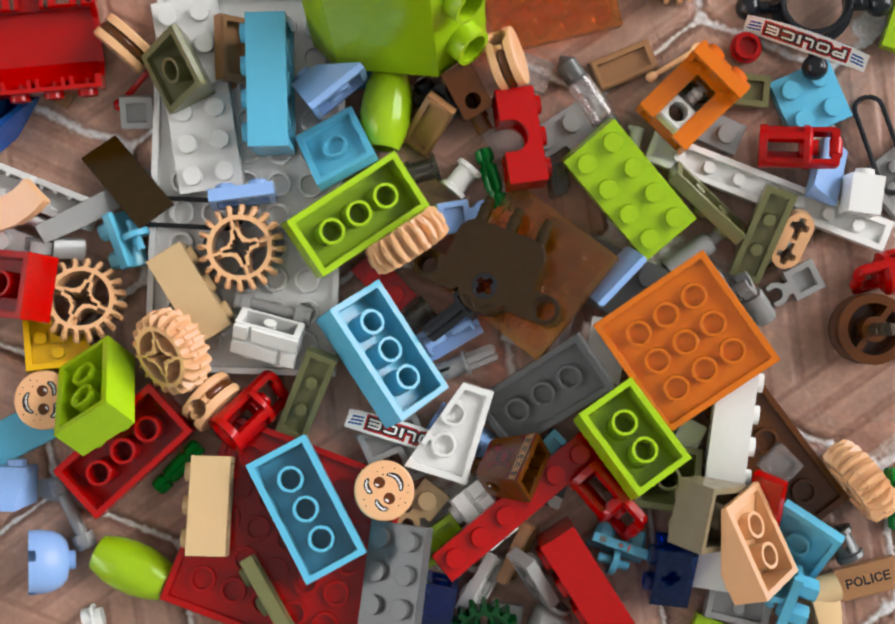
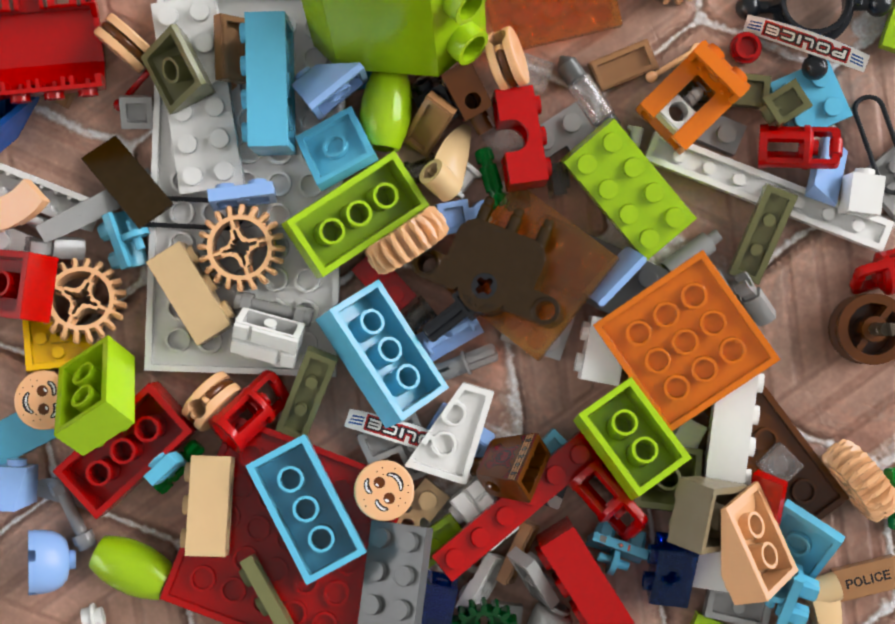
light nougat gear [132,307,213,395] -> none
dark grey plate [486,331,616,438] -> none
olive plate [668,161,746,245] -> none
light grey plate [763,258,826,307] -> none
light nougat beam [771,209,815,269] -> none
dark grey bush [832,523,865,565] -> none
none -> medium azure plate [143,451,187,486]
none -> tan piece [419,124,471,202]
none -> olive bracket [759,78,813,128]

